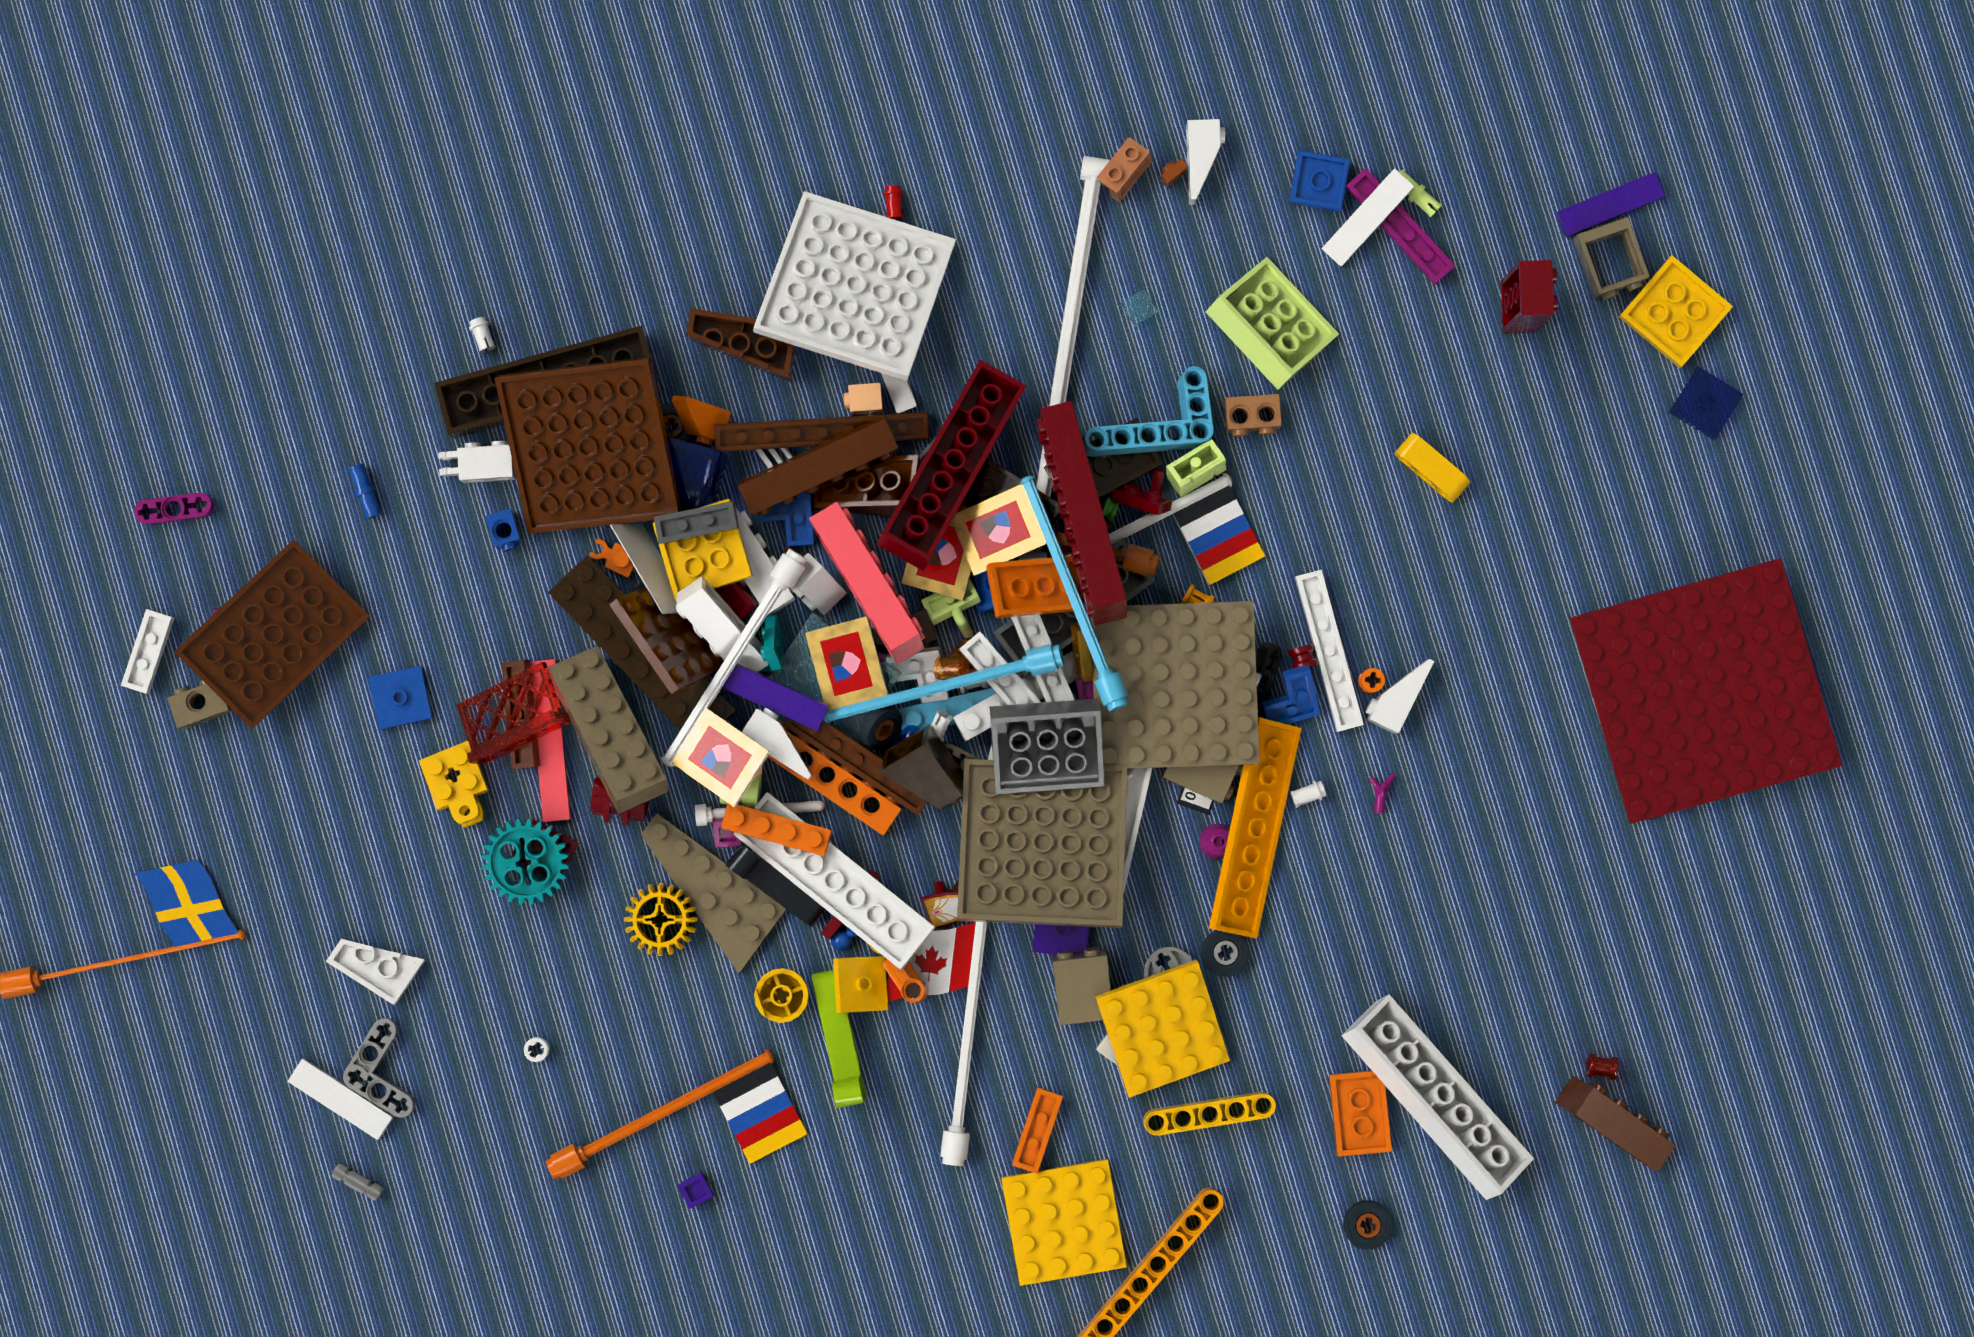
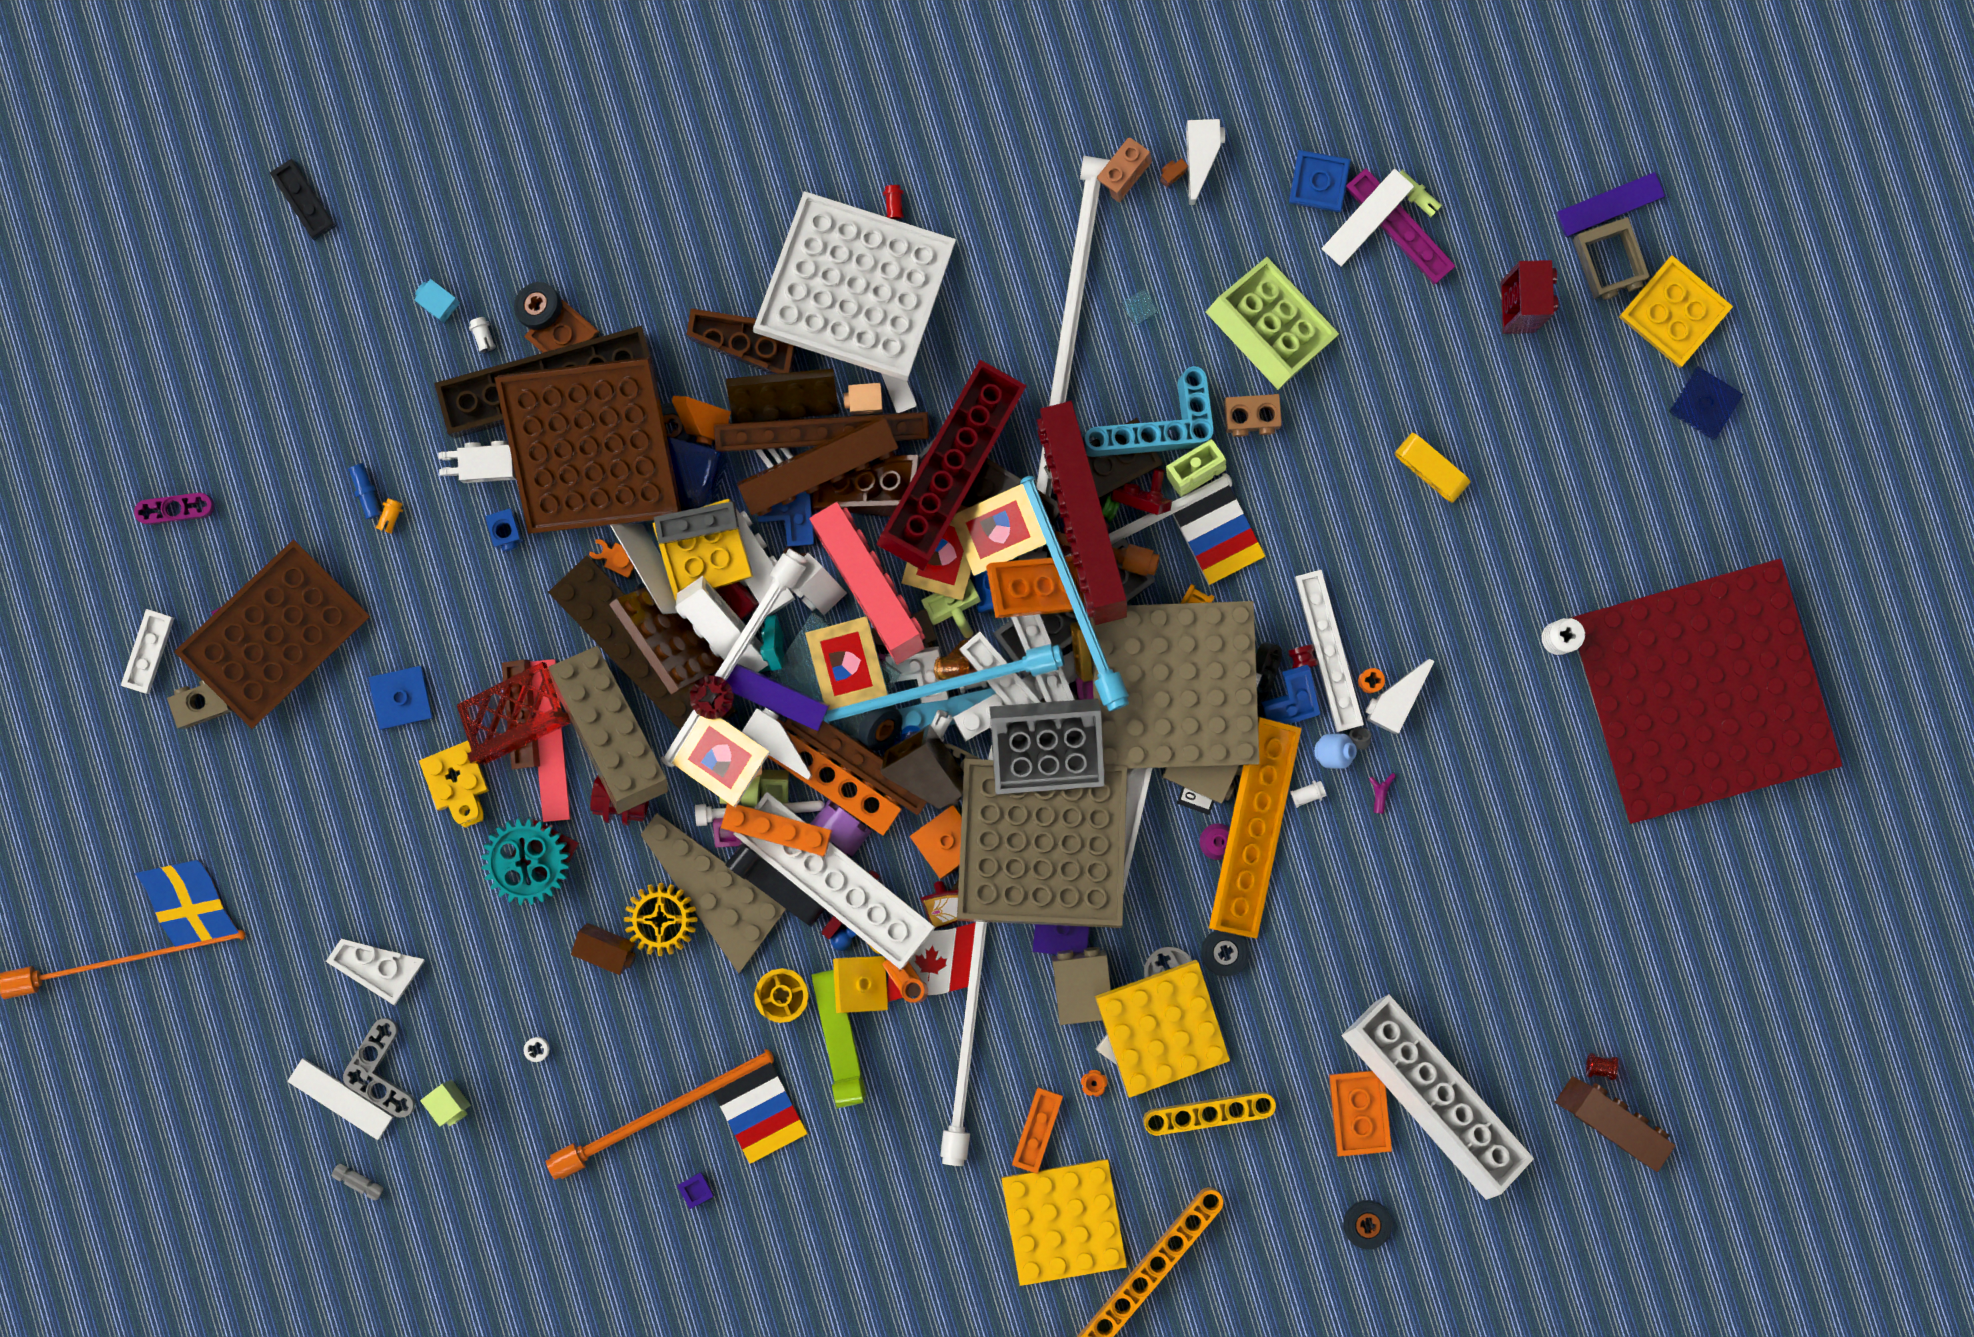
none -> black tile [270,158,336,240]
none -> light orange pin [375,498,403,534]
none -> medium azure brick [414,279,460,323]
none -> yellowish green brick [420,1080,471,1127]
none -> black bush [514,282,562,330]
none -> dark orange tile [524,299,600,353]
none -> reddish brown brick [571,923,636,975]
none -> dark red gear [690,675,733,719]
none -> dark brown plate [726,368,839,423]
none -> yellowish green slope [761,770,789,803]
none -> medium lavender cylinder [810,799,872,857]
none -> orange plate [910,805,962,880]
none -> orange plate [1081,1070,1108,1097]
none -> light blue head [1314,734,1357,769]
none -> dark grey hinge [1349,728,1371,751]
none -> white piece [1541,618,1585,655]

